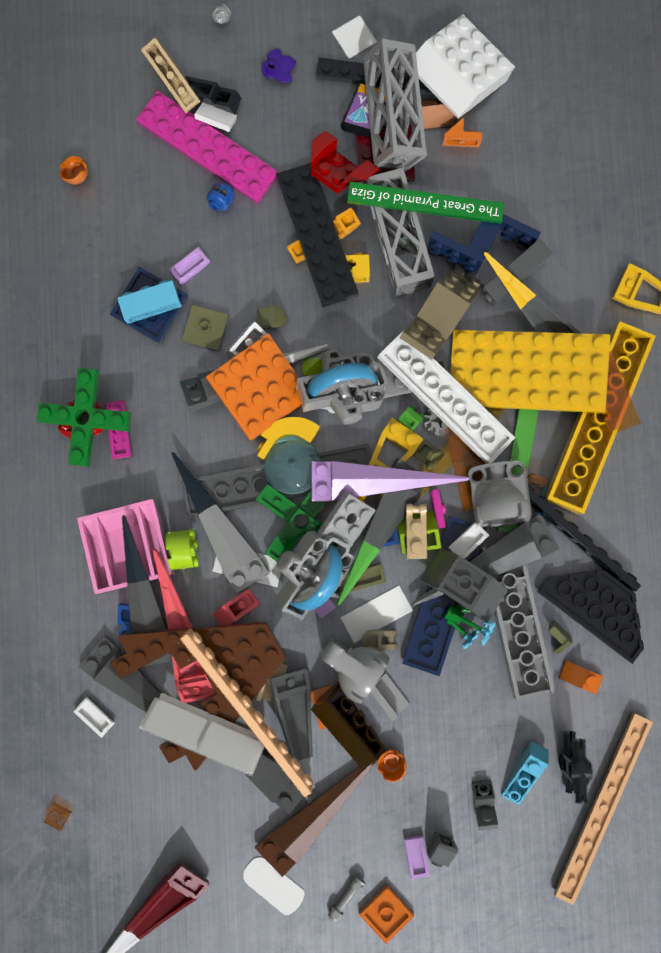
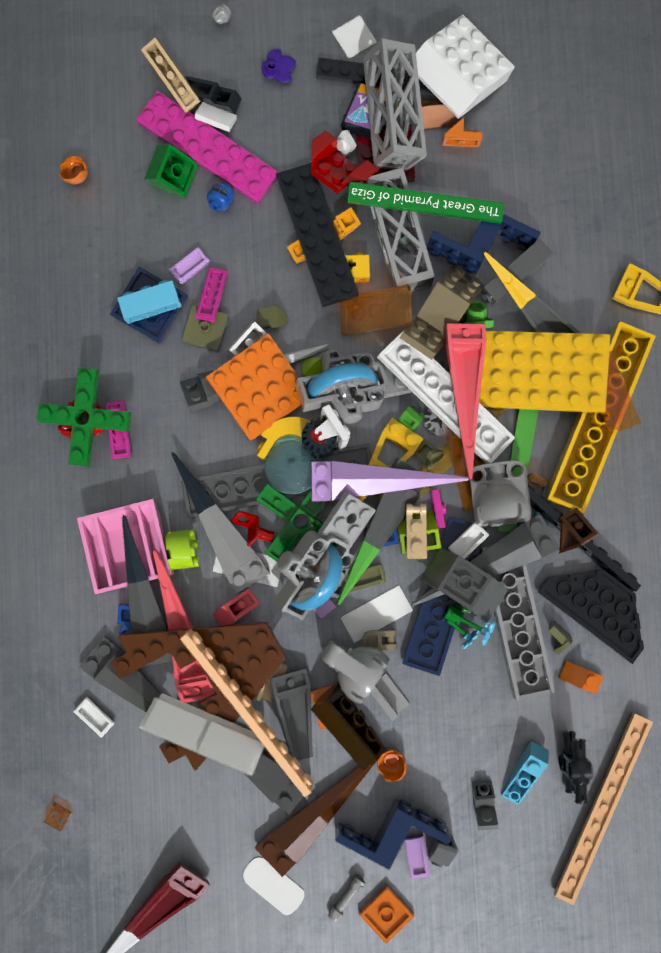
none -> green slope [144,144,198,197]
none -> dark pink plate [196,267,228,322]
none -> red bracket [231,510,274,547]
none -> plate [301,404,350,456]
none -> dark blue bracket [335,799,452,870]
none -> white plate [337,130,357,158]
none -> clear orange tile [340,285,412,335]
none -> coral plate [445,323,486,480]
none -> bright green piece [461,301,494,329]
none -> reddish brown slope [559,507,599,554]

